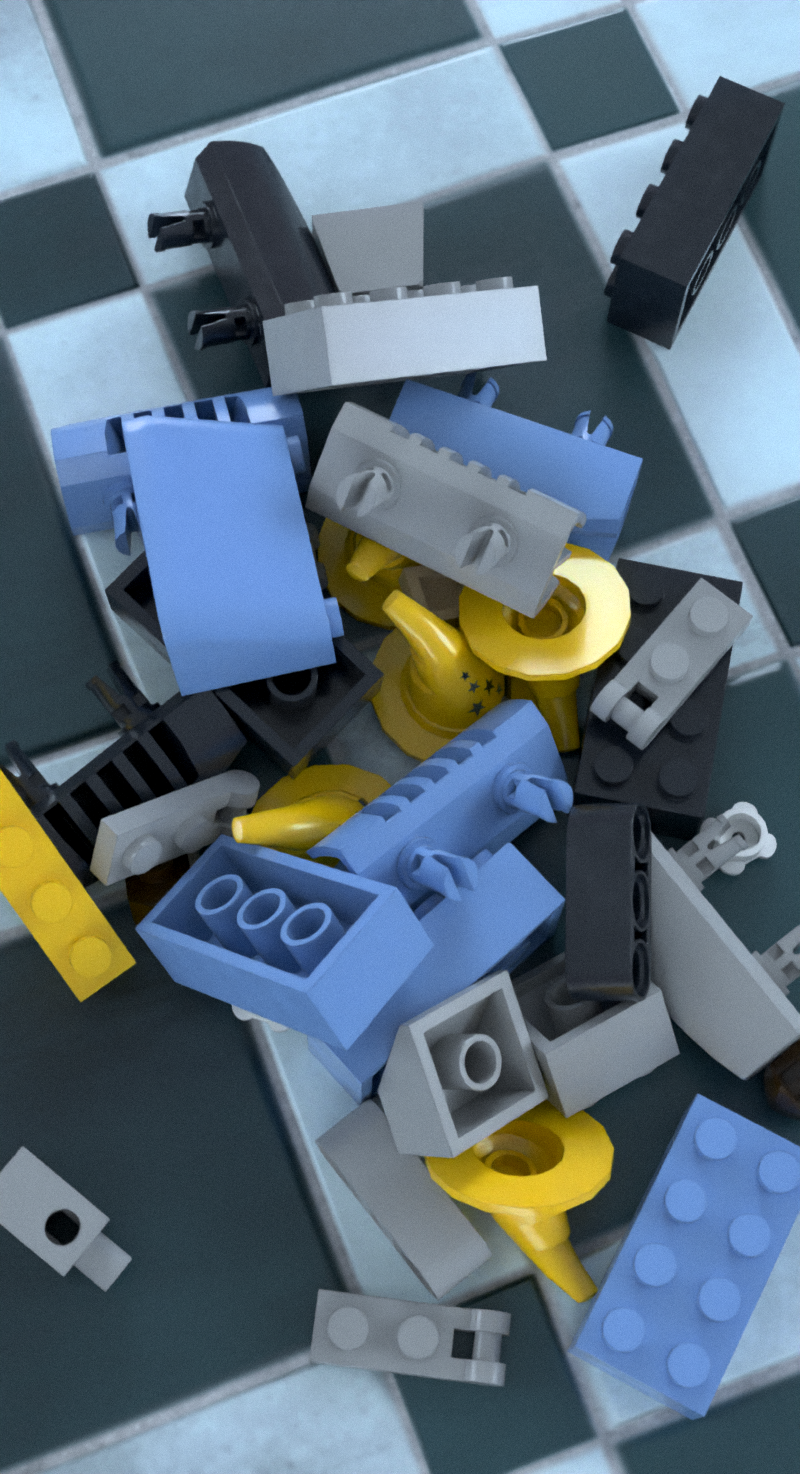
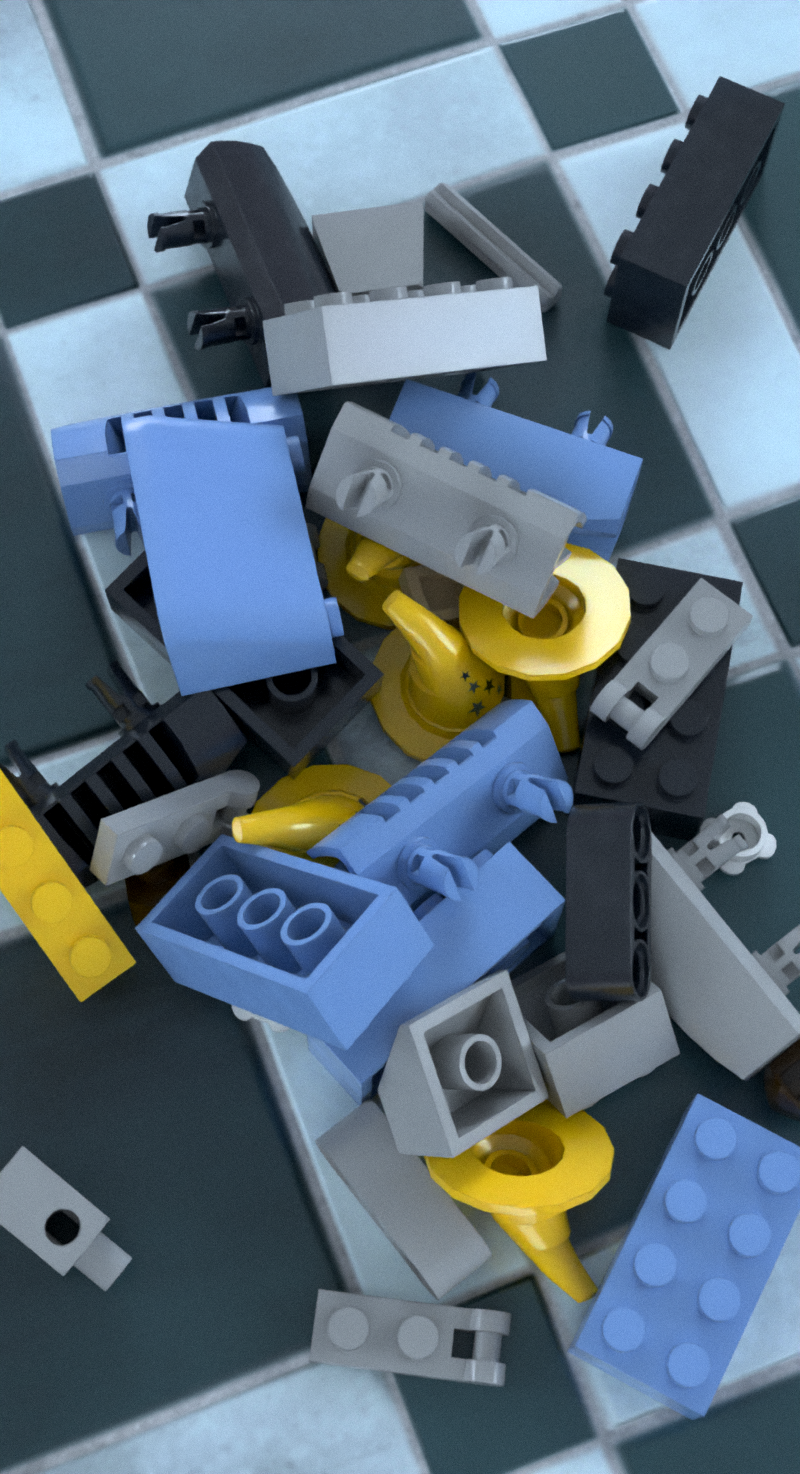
none -> light grey axle [425,183,563,313]

